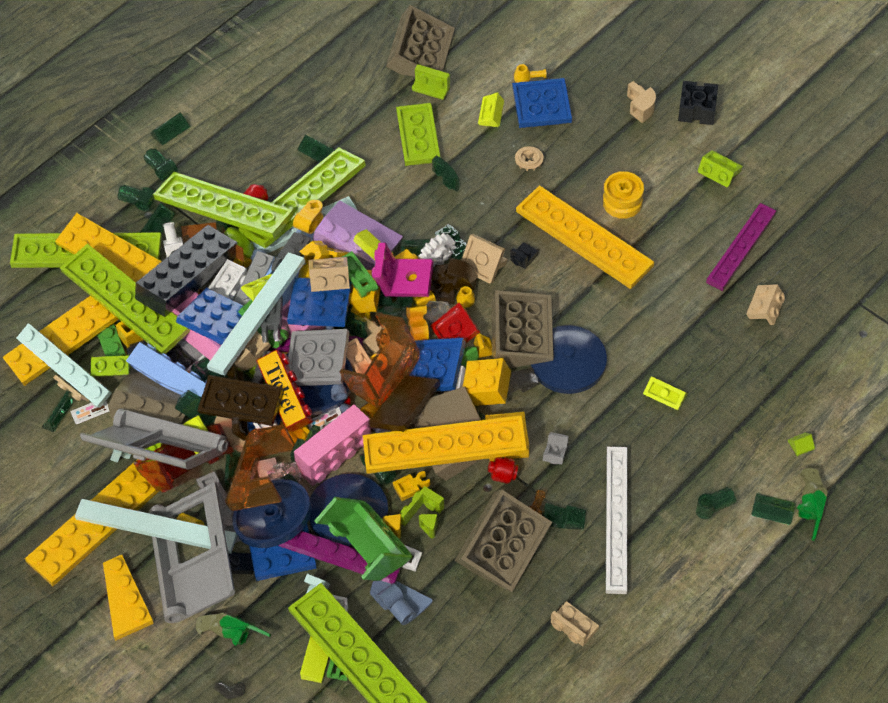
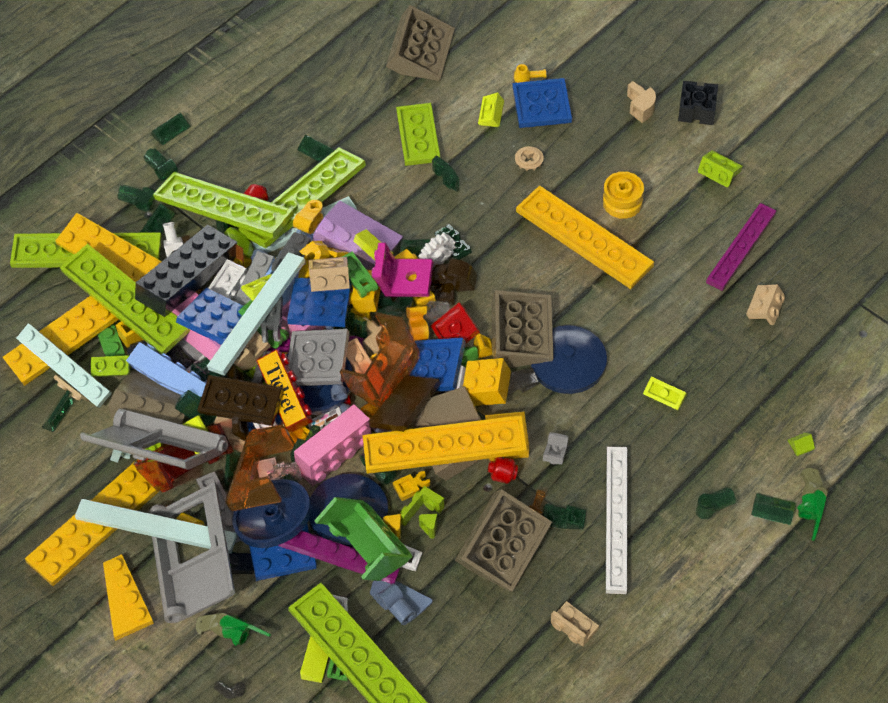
white sticker [70,401,109,425] -> none
dark orange sticker [181,222,216,238] -> none
light aqua tile [304,574,330,594] -> none
lime bracket [412,64,450,100] -> none
yellow bar [456,286,475,308] -> none
tan bracket [462,234,508,284] -> none
black bracket [510,242,538,269] -> none

